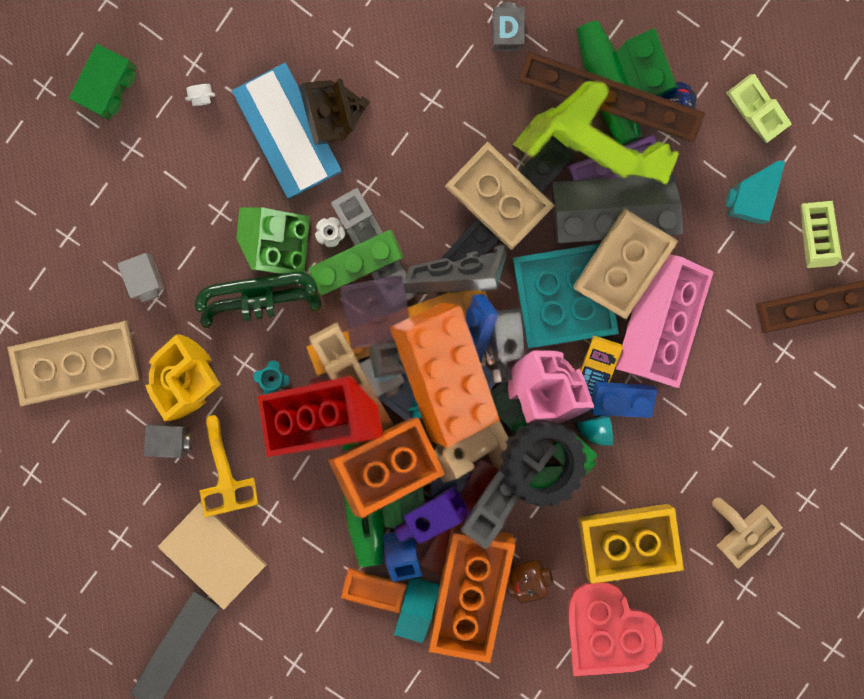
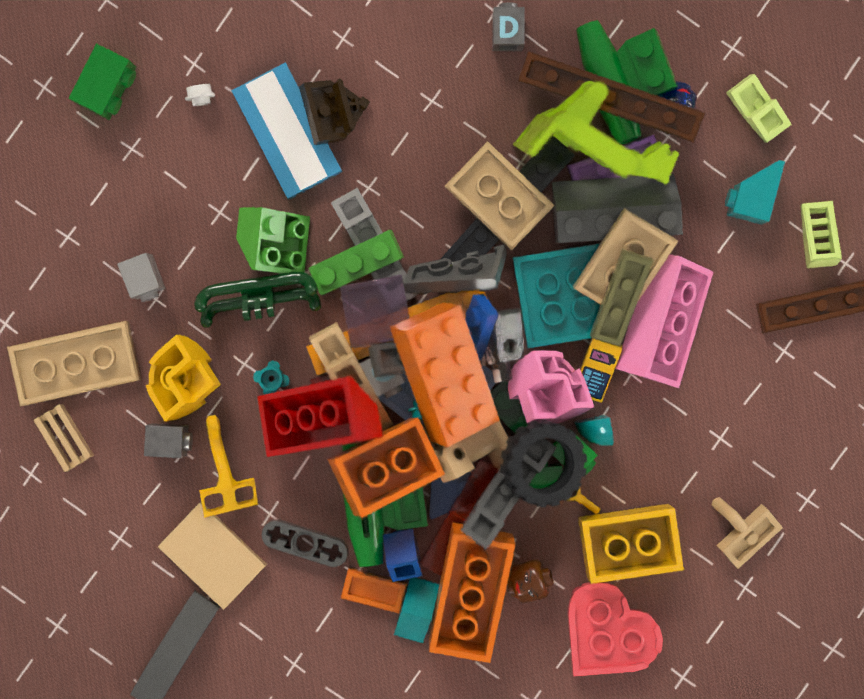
white plate [315,217,345,247] -> none
dark purple torso [394,485,470,544] -> none
blue plate [590,382,657,418] -> none
none -> tan tile [34,404,94,472]
none -> dark grey beam [261,519,348,567]
none -> yellow hand [567,488,600,514]
none -> olive tile [590,249,654,346]

